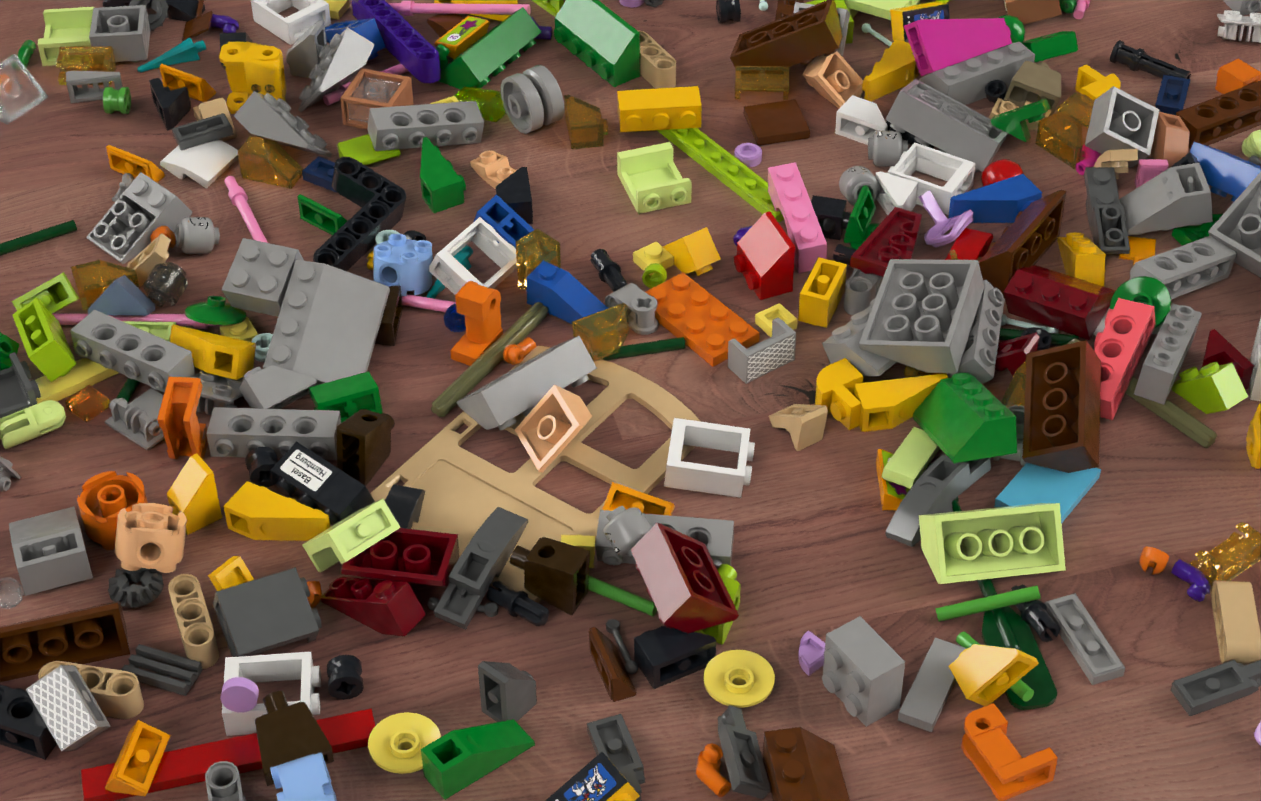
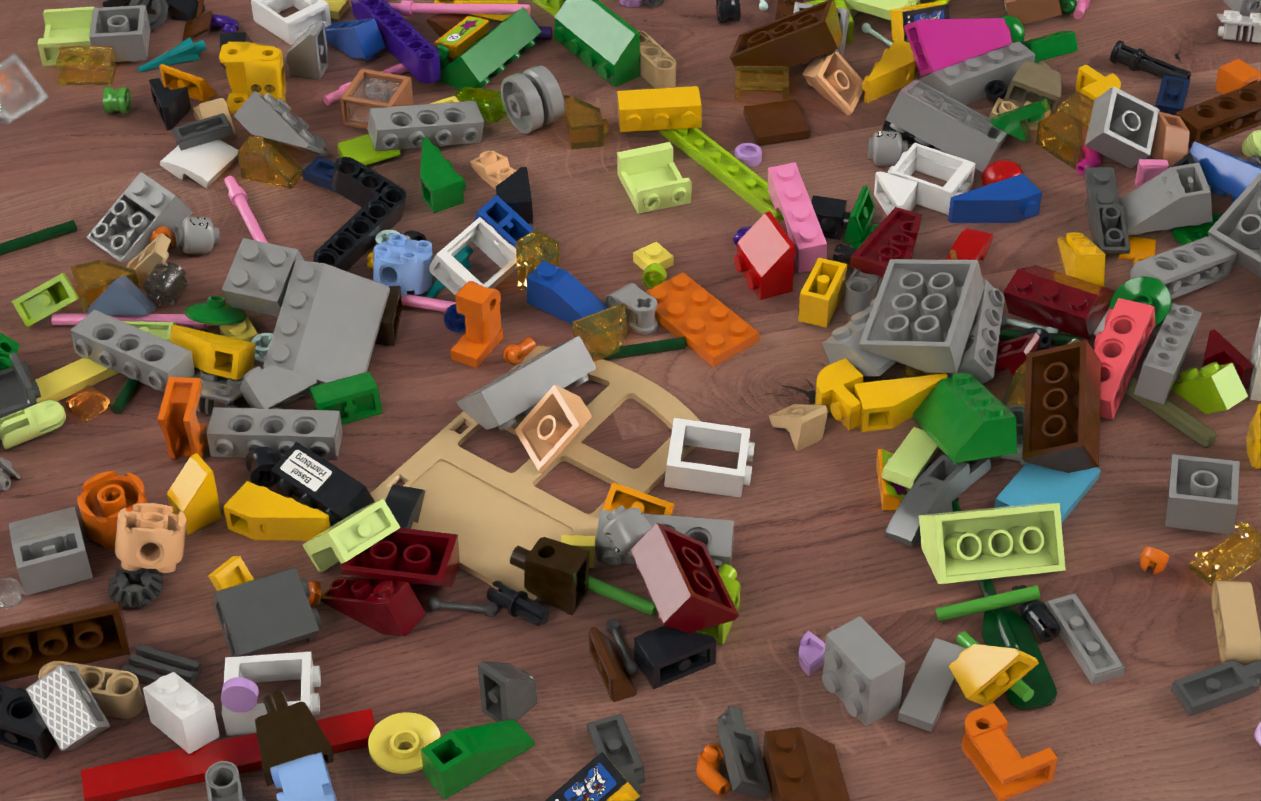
green arm [9,40,36,70] -> none
lime brick [12,297,76,382] -> none
light grey slope [66,71,123,103] -> none
light grey hinge [104,388,164,450] -> none
light orange slope [105,720,171,796] -> none
light orange slope [106,145,165,183] -> none
light grey bar [112,173,134,202] -> none
tan beam [168,574,219,669] -> none
green slope [297,194,347,235] -> none
slope [298,27,375,112] -> none
black wheel [326,655,364,700] -> none
dark brown torso [336,409,395,486] -> none
olive axle [431,302,548,417] -> none
dark grey slope [434,507,528,630] -> none
black axle [590,249,628,292] -> none
yellow slope [662,227,721,276] -> none
light yellow dish [704,650,775,708] -> none
light grey panel [728,317,796,384] -> none
light yellow plate [755,303,798,337] -> none
white slope [835,95,888,145] -> none
light grey head [839,166,880,206] -> none
lavender piece [919,191,973,247] -> none
reddish brown slope [977,190,1067,298] -> none
tan slope [1093,149,1138,179] -> none
dark purple arm [1171,559,1212,602] -> none
none -> white brick [143,672,220,754]
none -> light grey brick [1165,454,1240,535]

